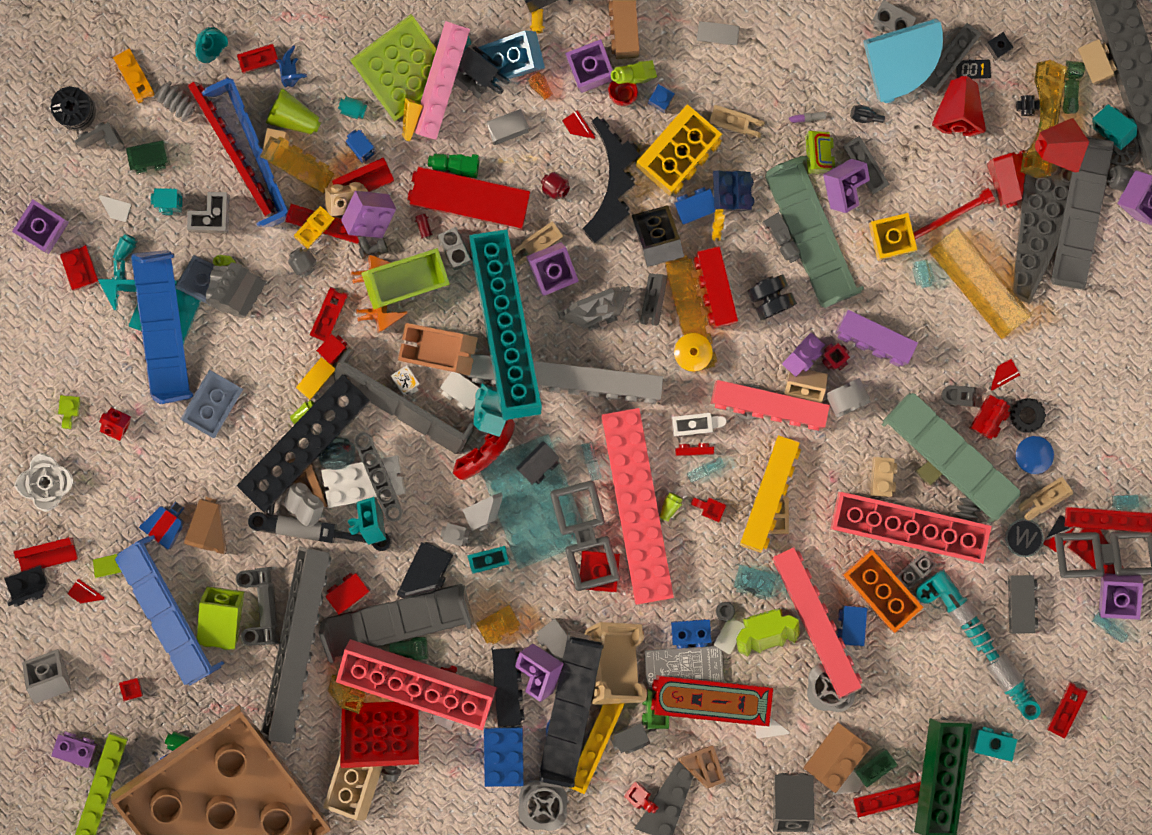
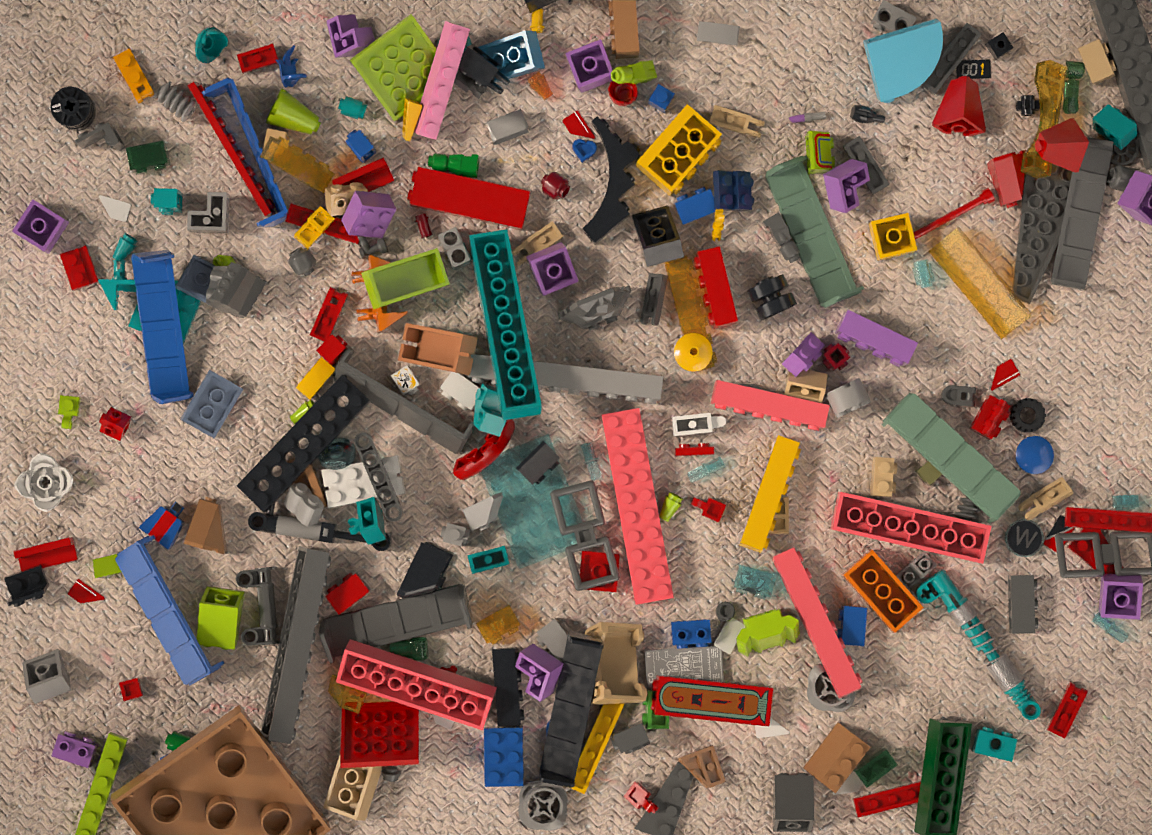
none -> medium lavender brick [326,14,375,58]
none -> blue tile [572,139,597,163]

